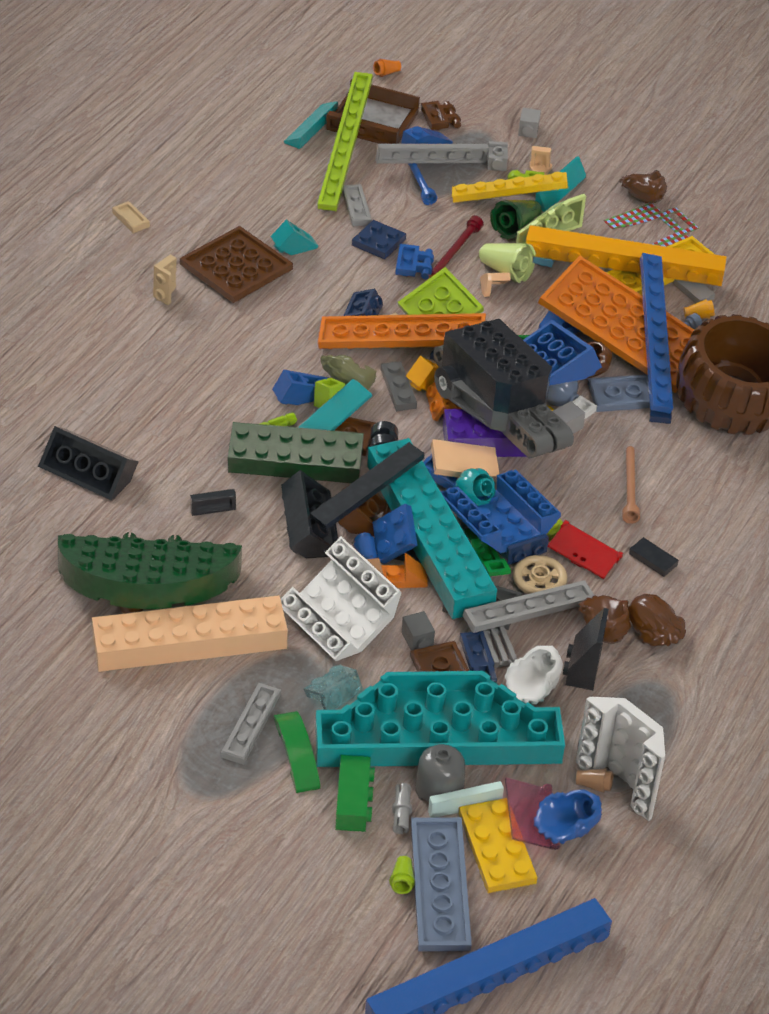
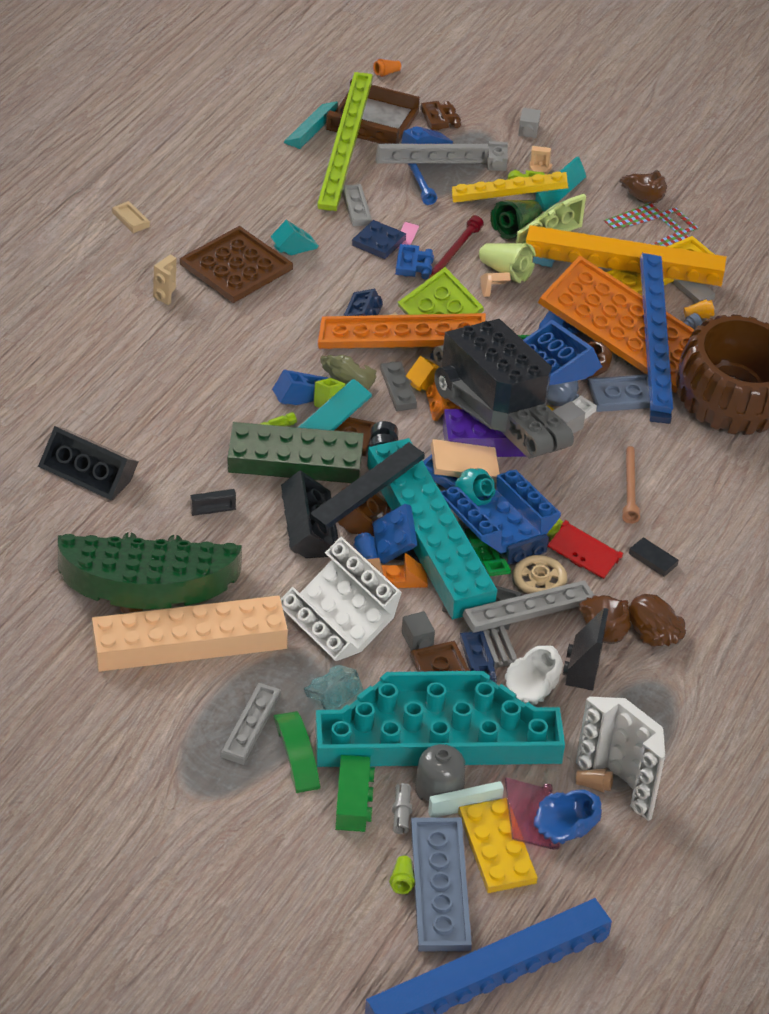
none -> bright pink sticker [398,222,419,249]

